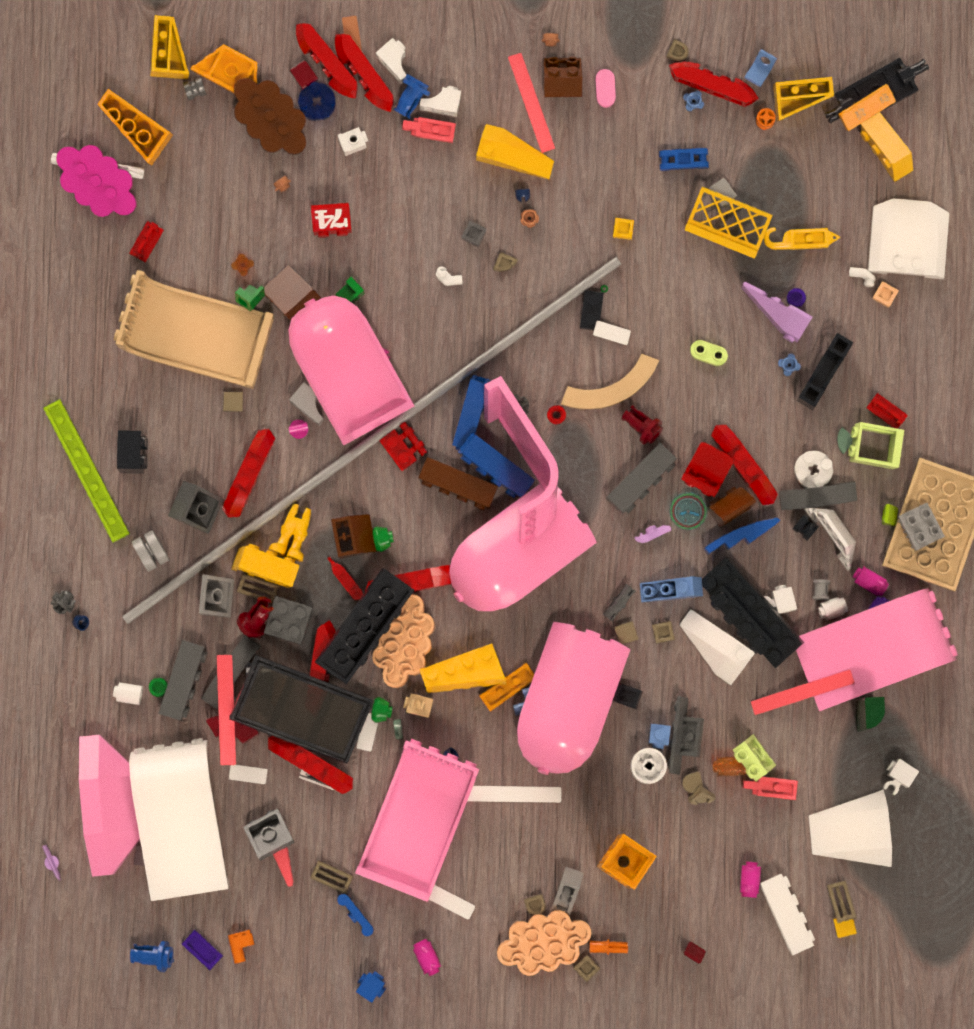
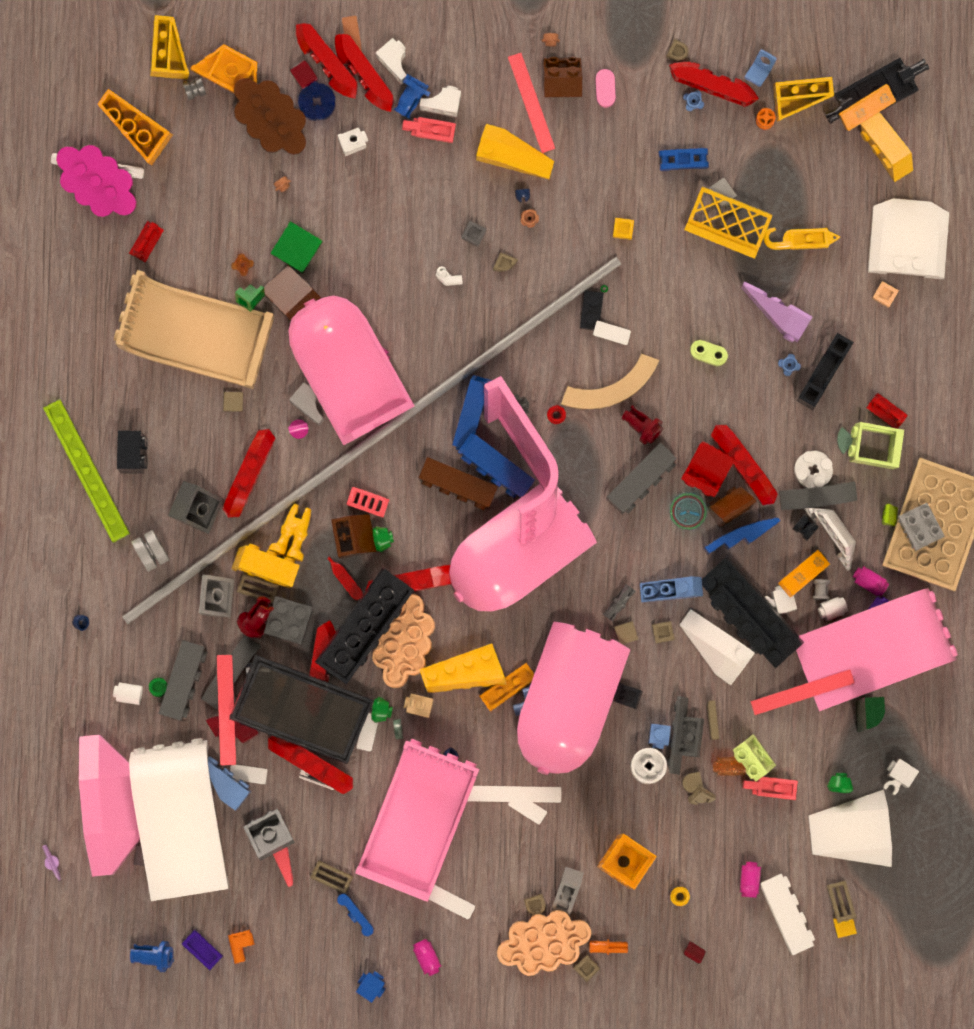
dark grey gear [51,590,76,614] -> none
red slope [311,203,352,238] -> none
green panel [336,277,365,304] -> none
red plate [379,422,428,472] -> none
lavender piece [635,525,671,543] -> none
dark purple tile [786,288,806,308] -> none
white arm [849,267,876,287] -> none
none -> medium blue slope [208,756,251,811]
none -> green tile [270,221,323,274]
none -> coral slope [347,487,389,518]
none -> white sticker [508,802,547,824]
none -> yellow plate [670,887,690,906]
none -> dark tan tile [706,700,719,740]
none -> light orange tile [778,550,830,598]
none -> green cone [827,773,853,793]

